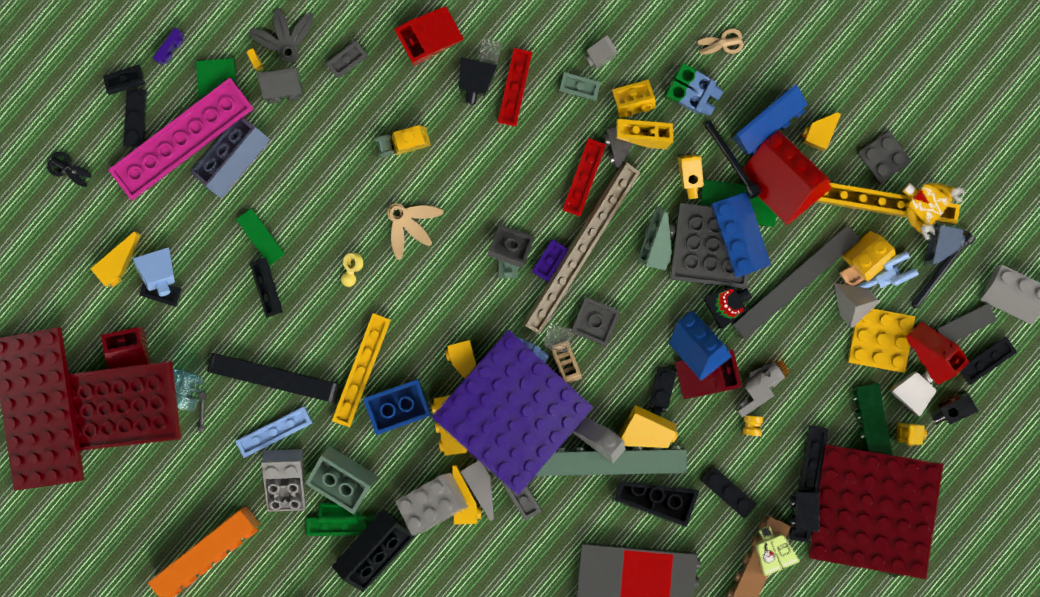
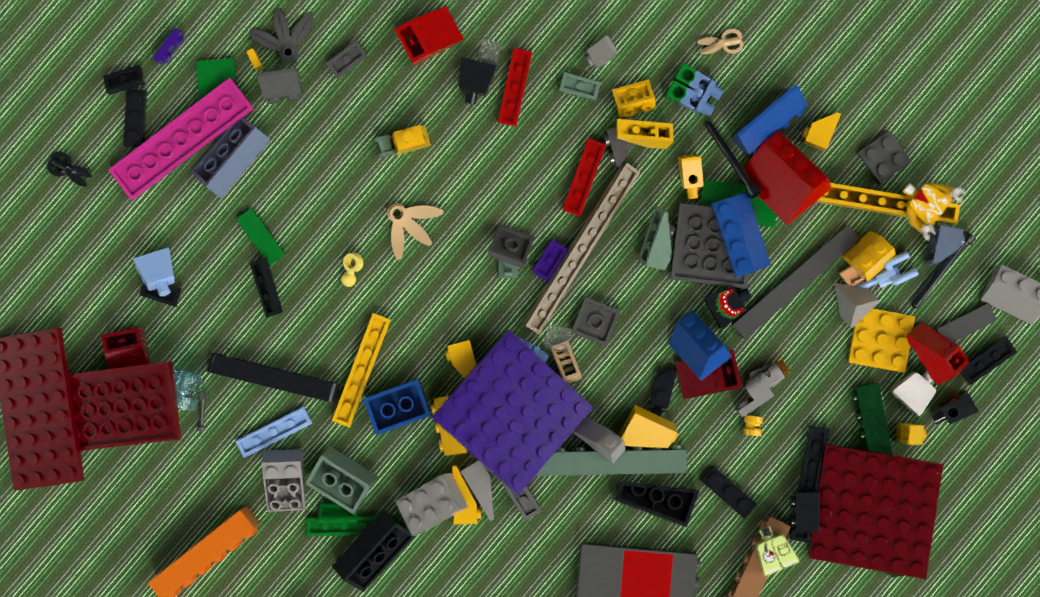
yellow slope [91,231,141,287] -> none

